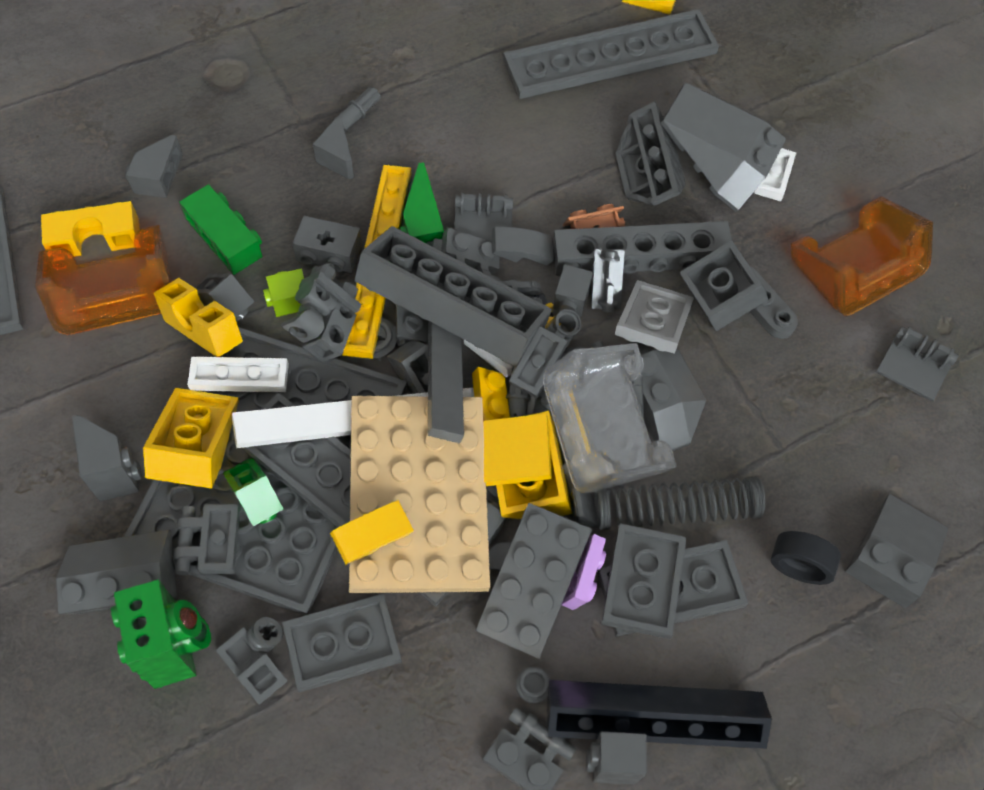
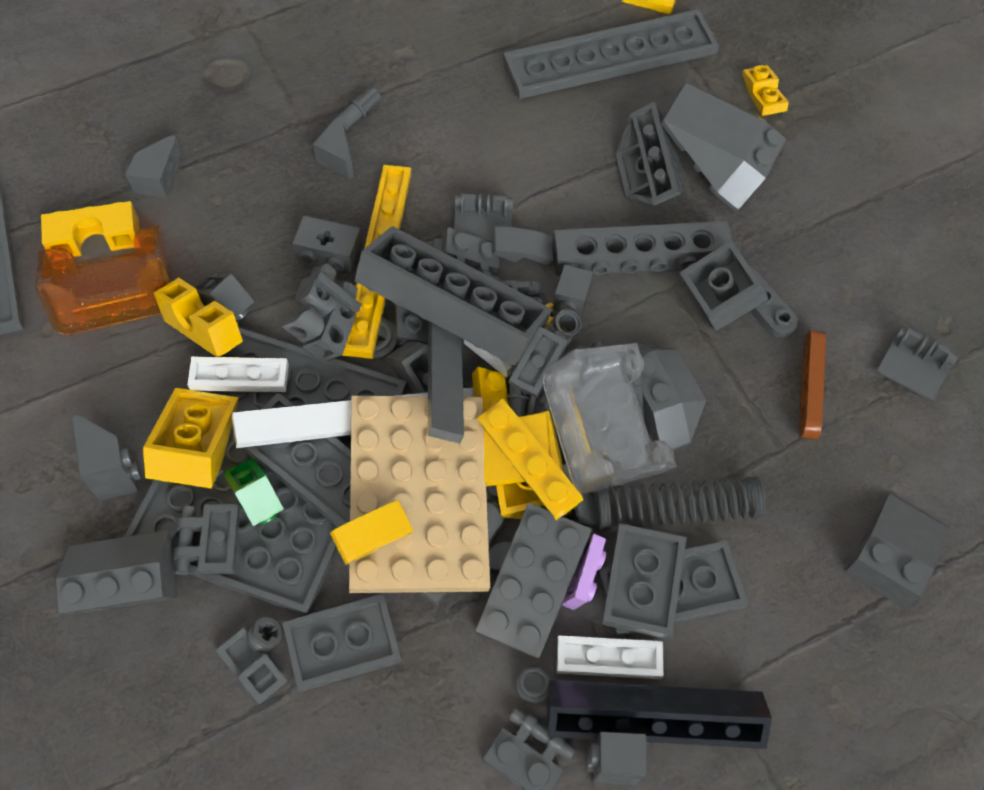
green piece [111,579,211,689] -> none
green brick [179,184,263,275] -> none
lime brick [263,268,304,317] -> none
green slope [399,162,444,244] -> none
nougat hinge [563,204,625,229] -> none
hinge [591,249,625,312] -> none
light grey plate [615,280,694,354] -> none
white plate [754,148,796,201] -> none
black tyre [771,531,841,585] -> none
clear orange windscreen [791,197,933,316] -> none
none -> yellow plate [477,399,583,520]
none -> white plate [557,636,664,679]
none -> yellow slope [743,65,789,116]
none -> dark orange beam [799,330,826,440]

